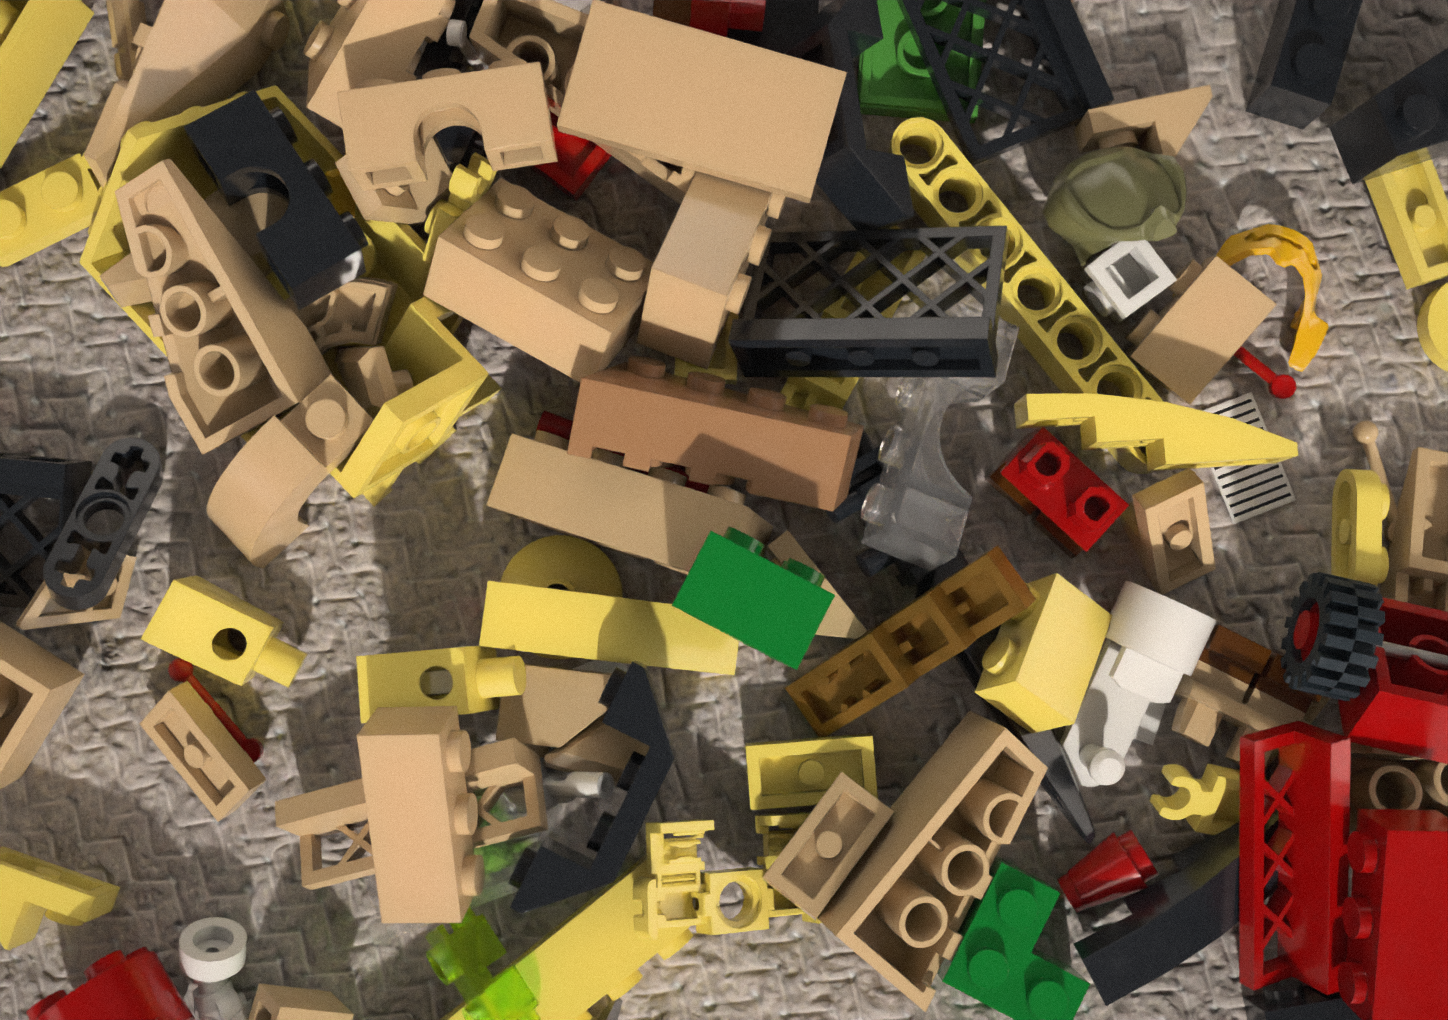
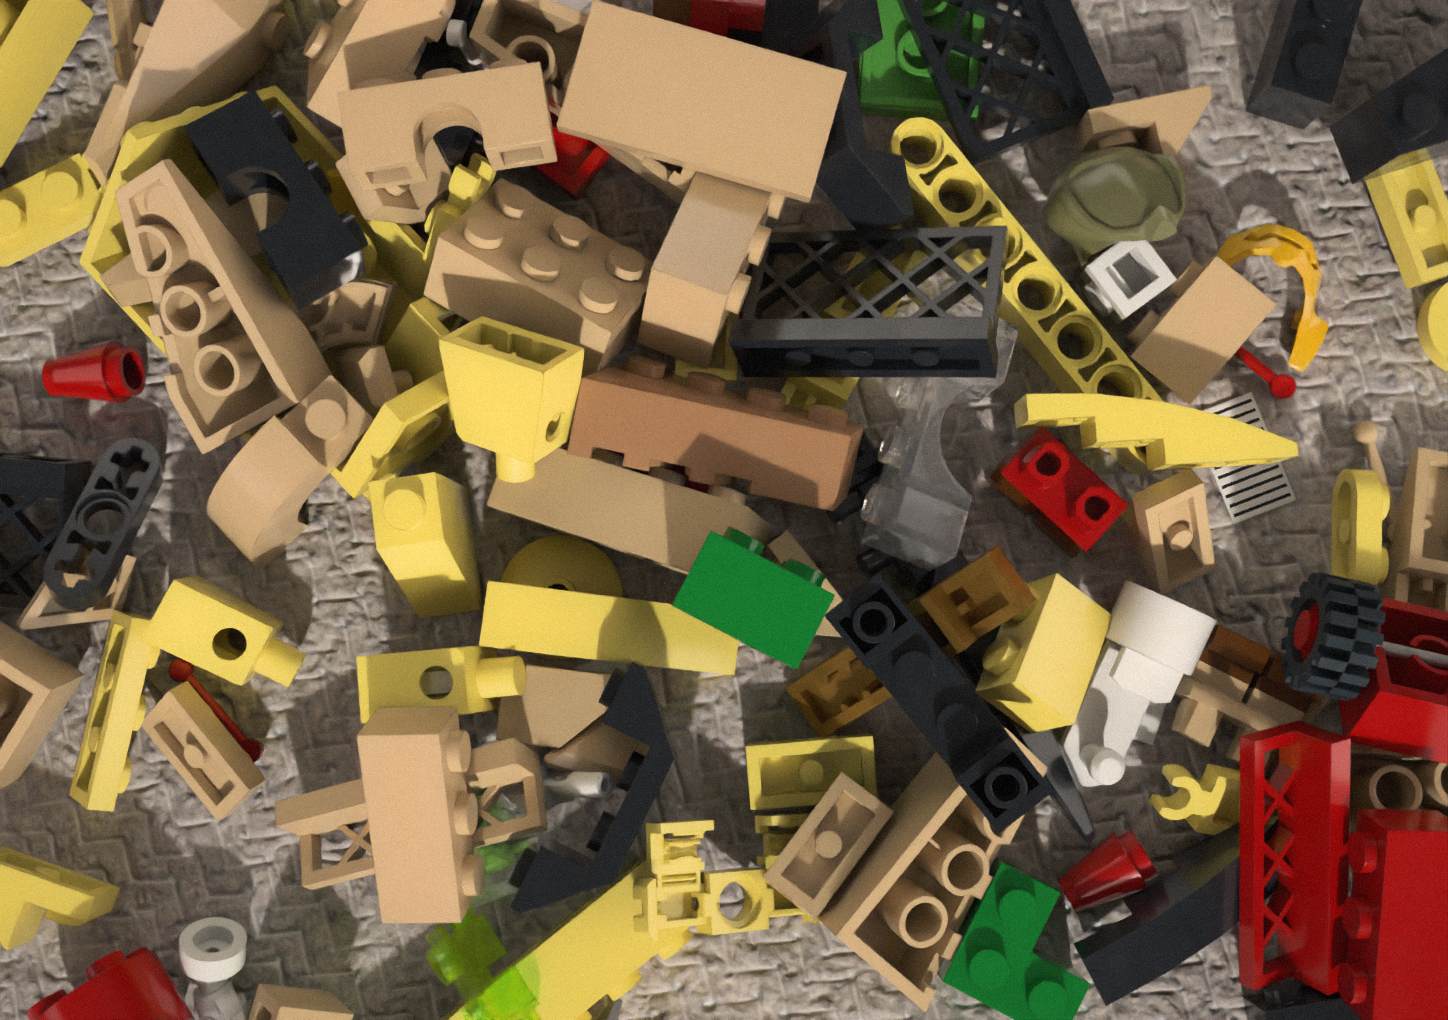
none -> red cone [42,341,146,403]
none -> light yellow plate [69,609,160,812]
none -> light yellow slope [368,472,483,619]
none -> light yellow torso [439,316,584,483]
none -> black slope [825,572,1053,834]

